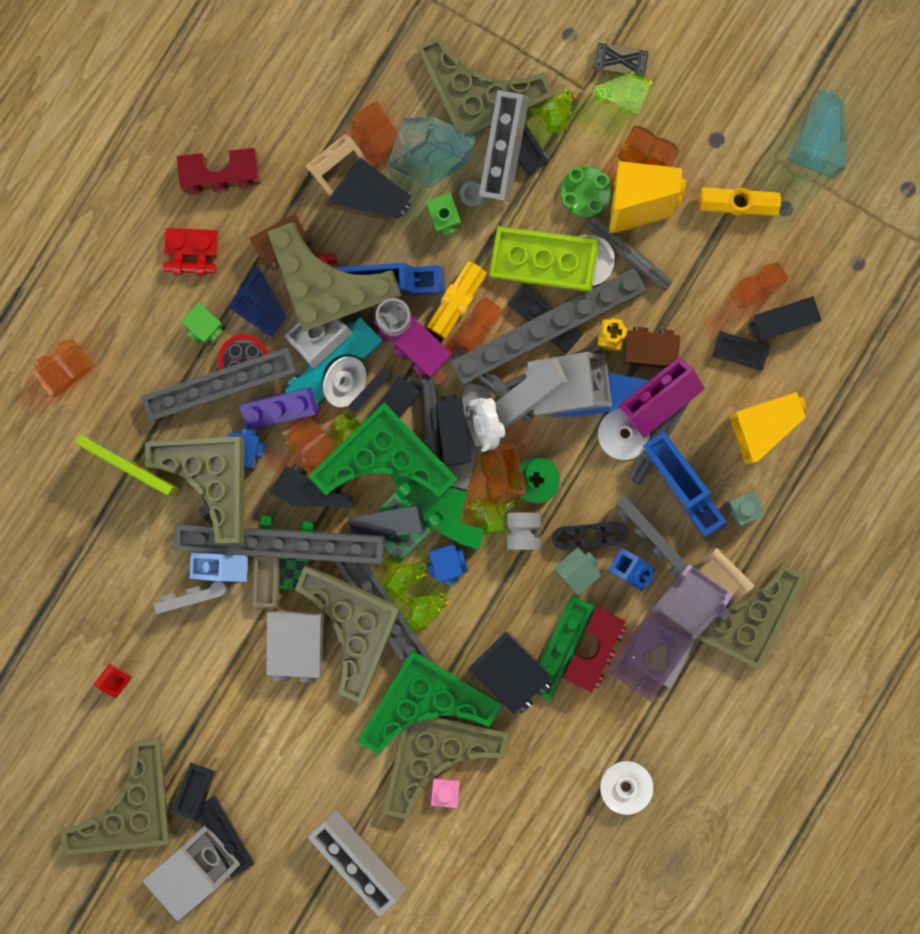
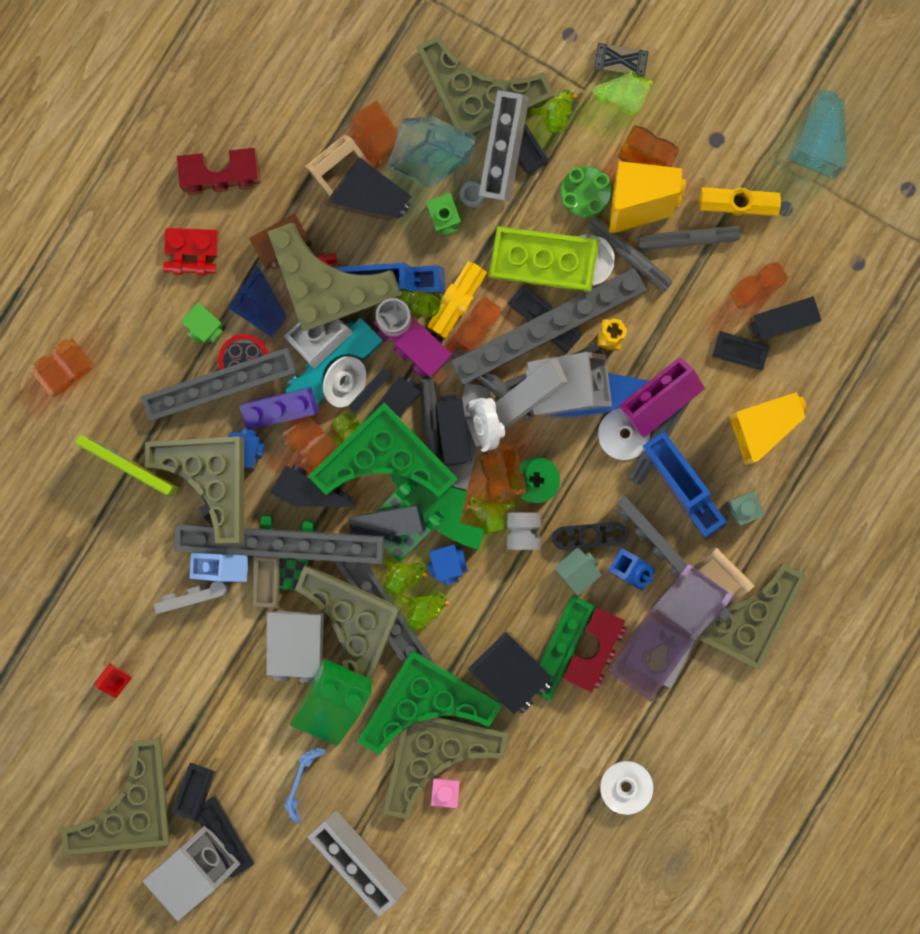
reddish brown brick [623,327,681,368] -> none
none -> medium blue piece [284,748,326,824]
none -> green slope [290,659,372,746]
none -> clear neon green animal [399,290,440,318]
none -> dark grey axle [638,225,741,251]

